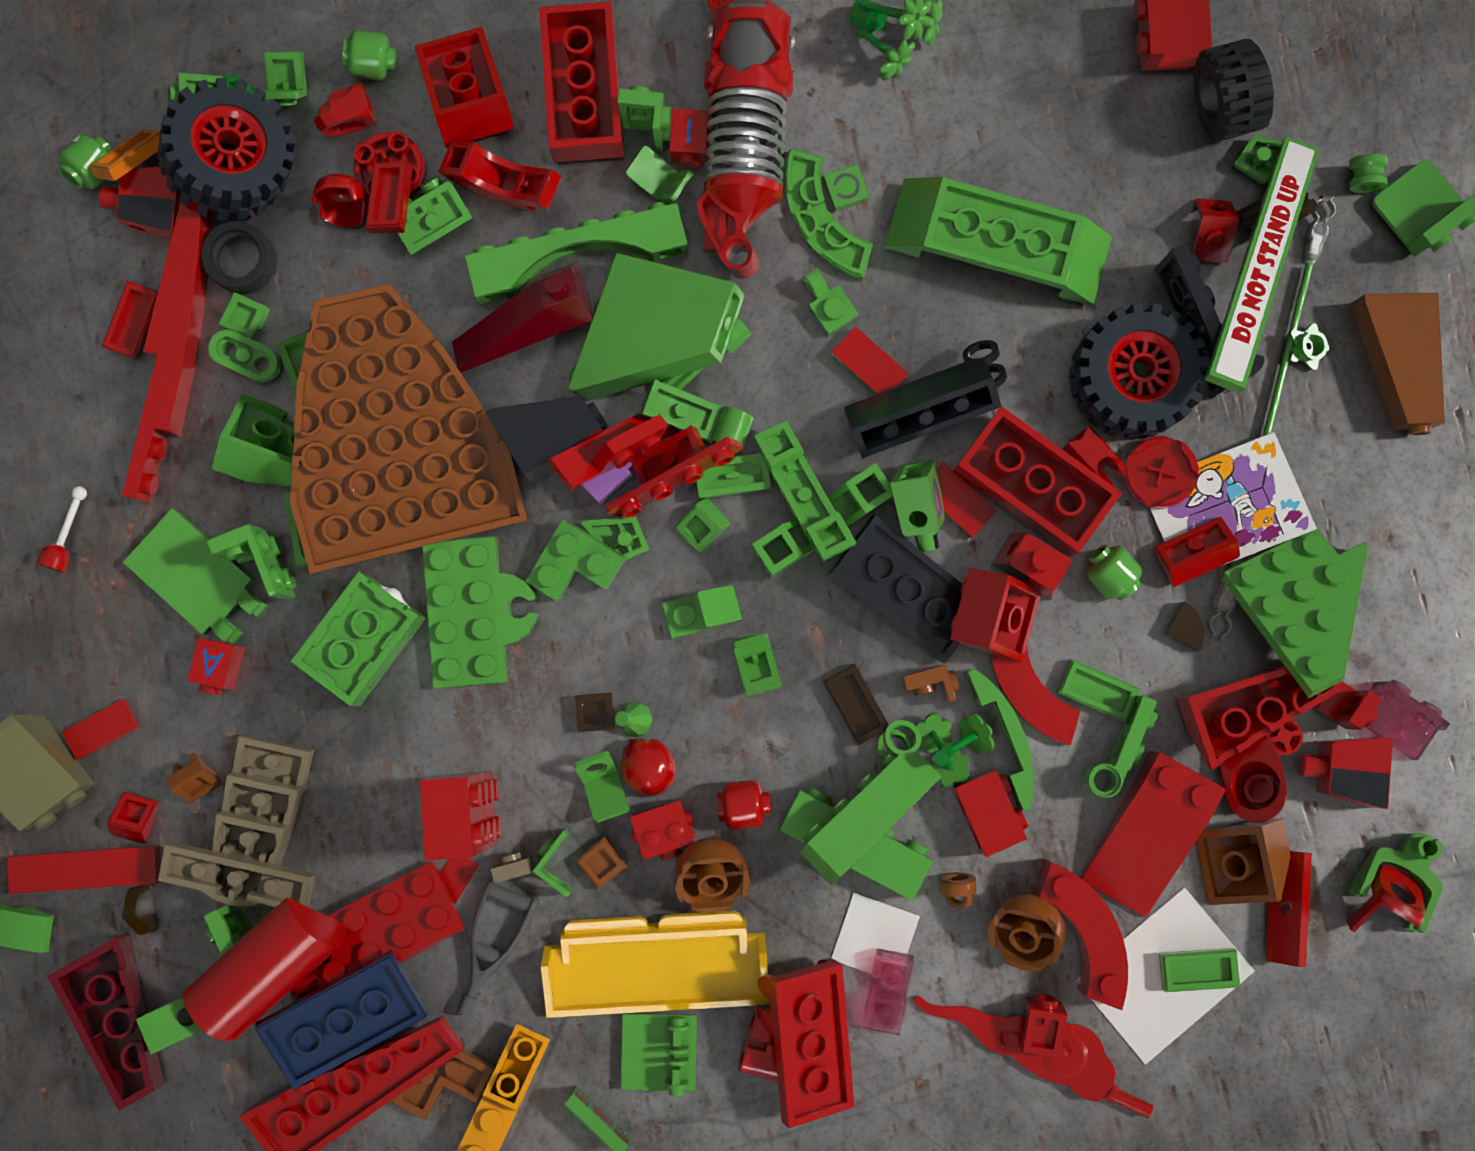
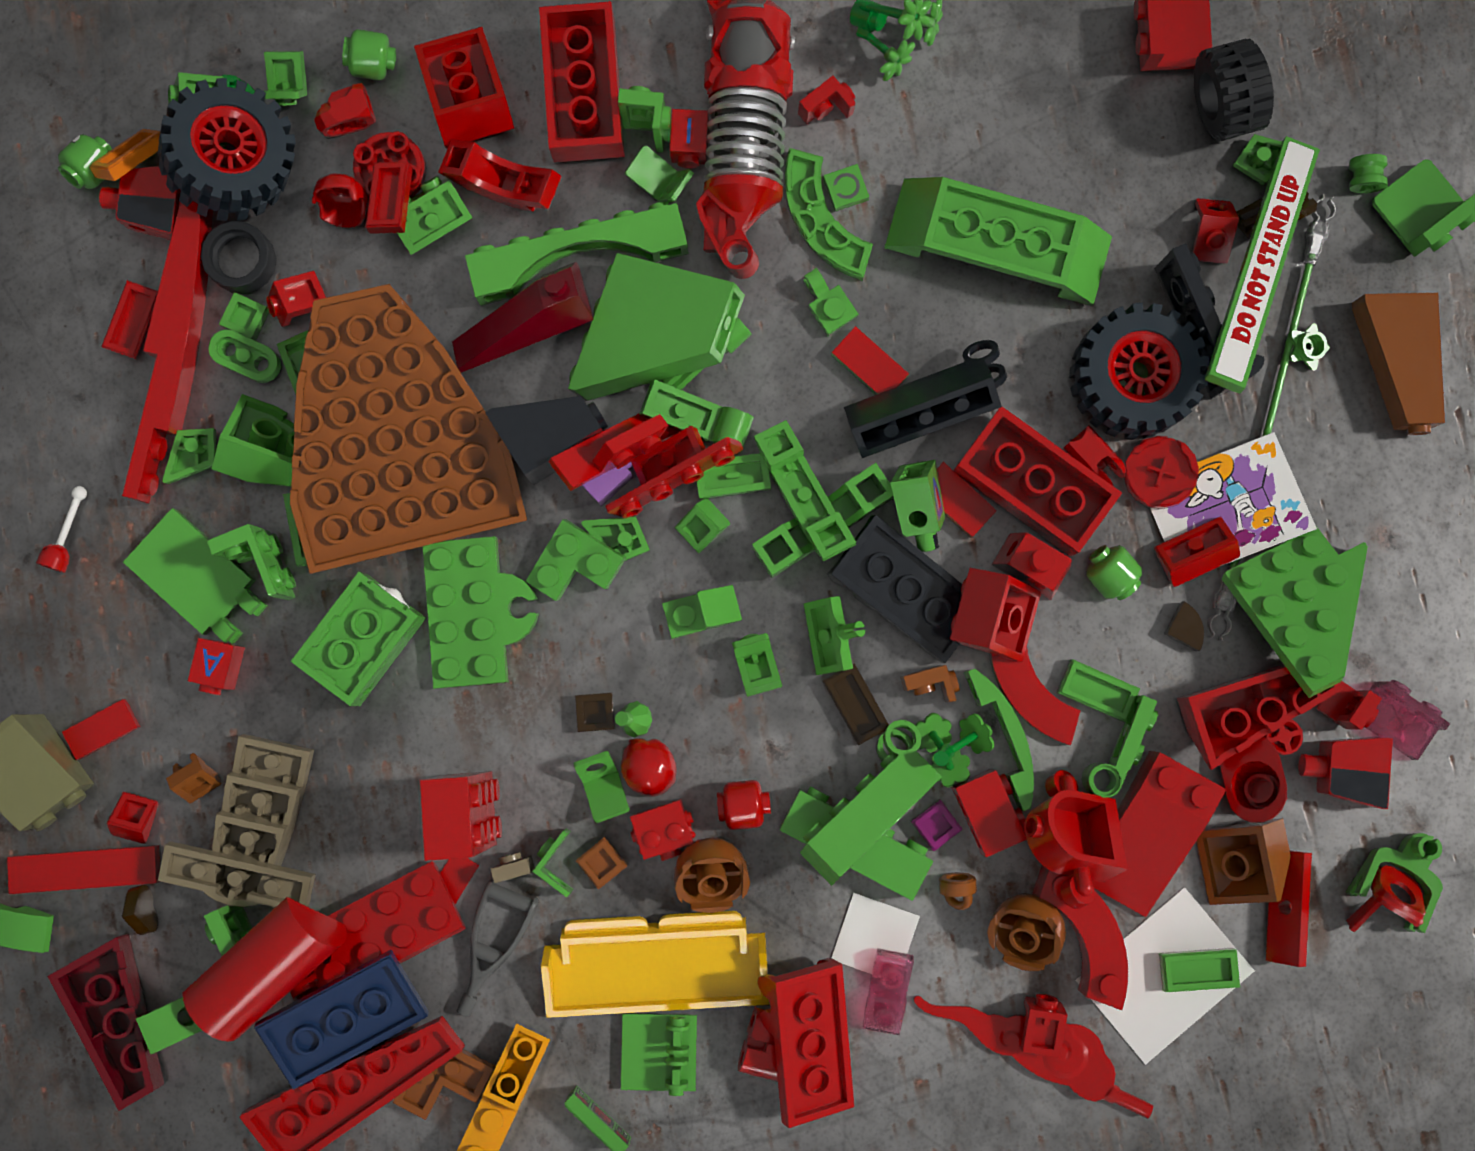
none -> bright green piece [162,428,217,484]
none -> red bracket [266,271,326,327]
none -> red bracket [798,75,856,124]
none -> bright green plate [803,596,865,675]
none -> magenta tile [910,799,963,852]
none -> red piece [1024,770,1128,909]

